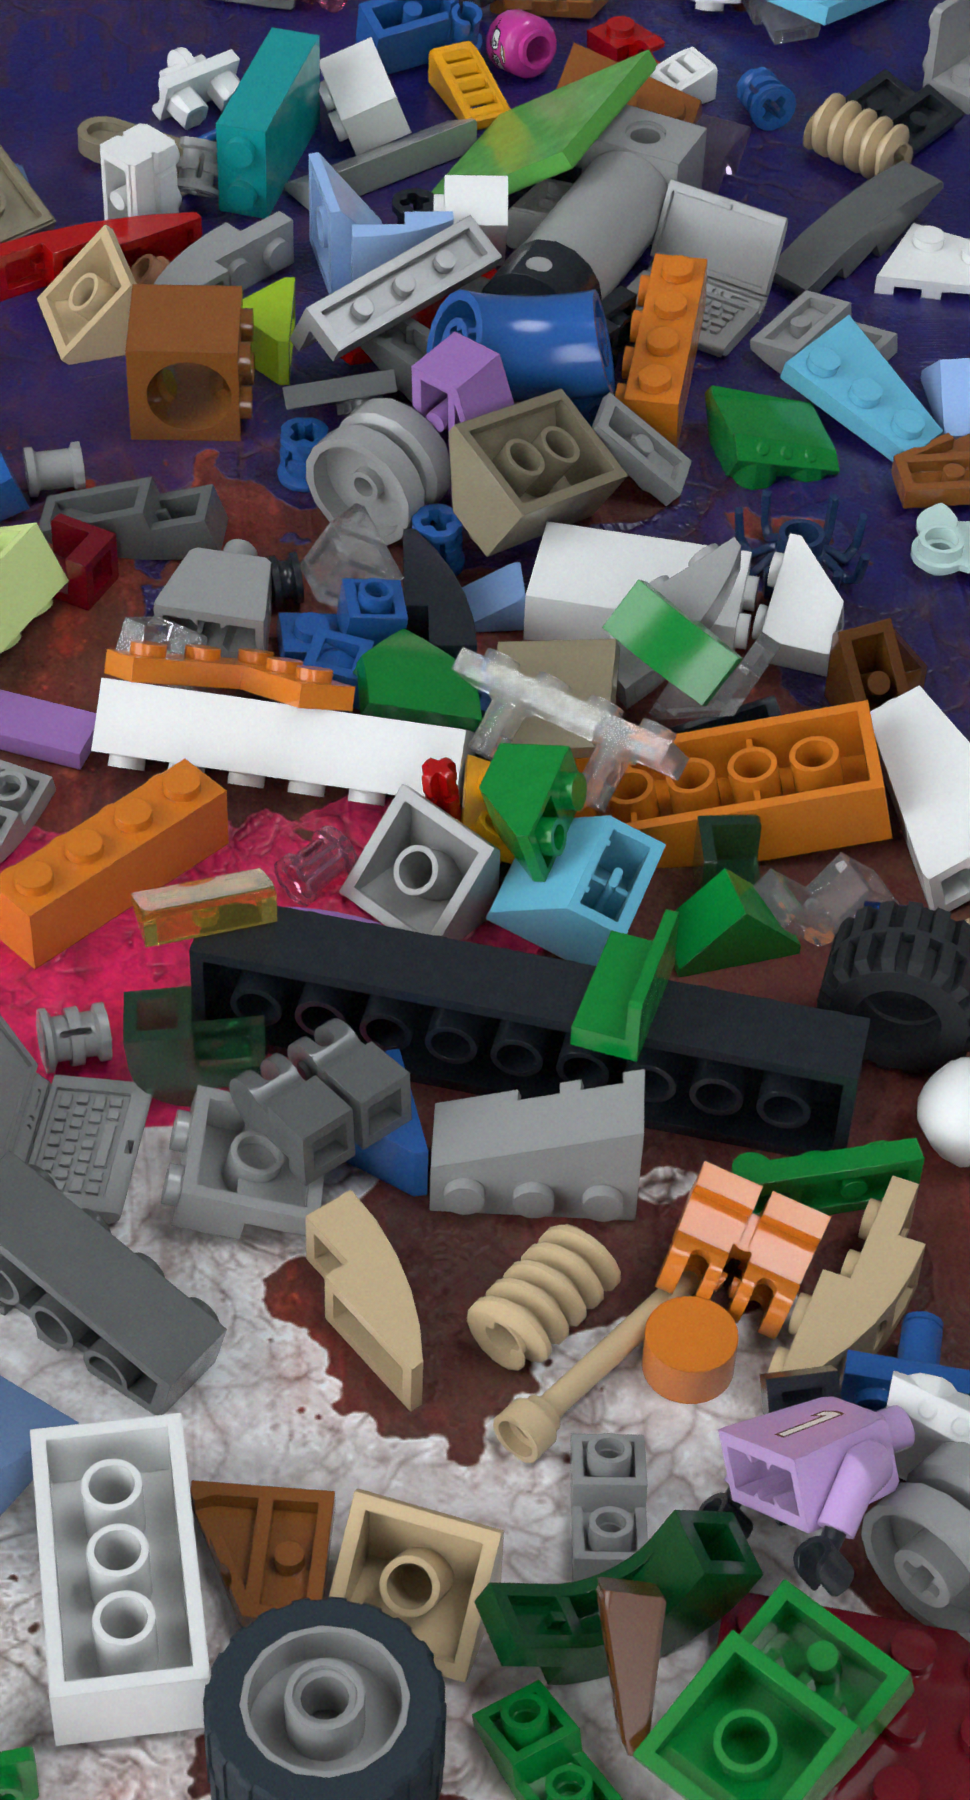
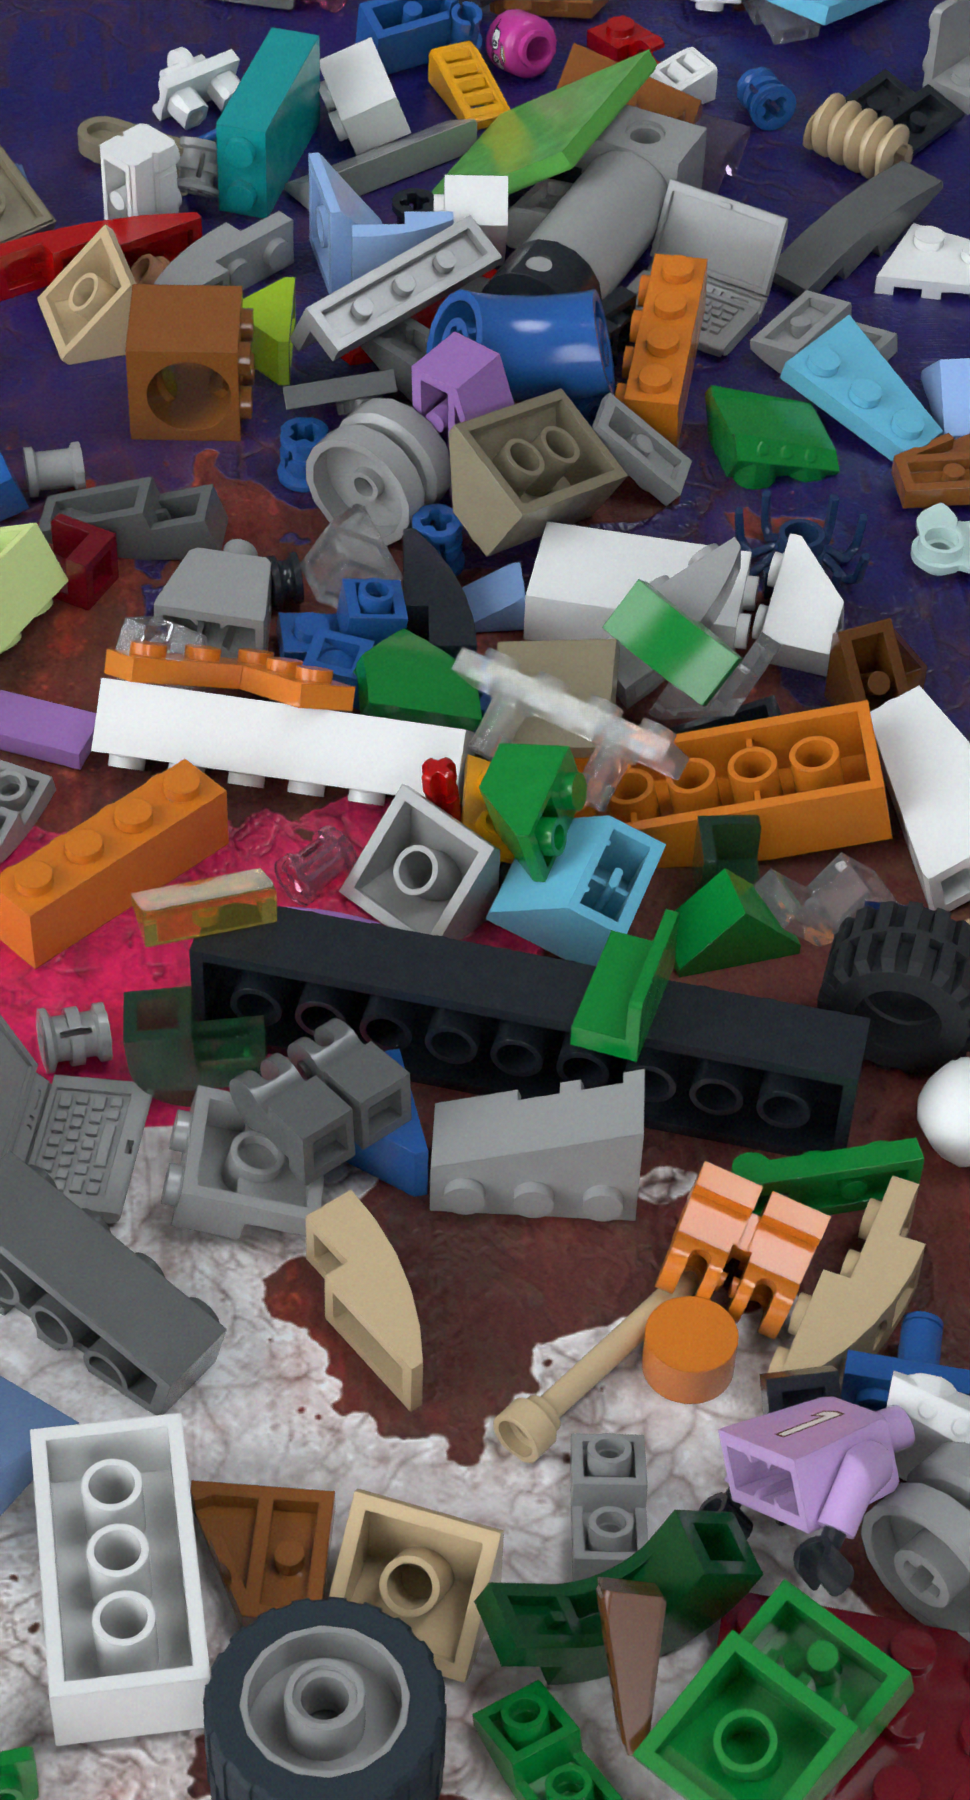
tan piece [467,1224,621,1371] -> none

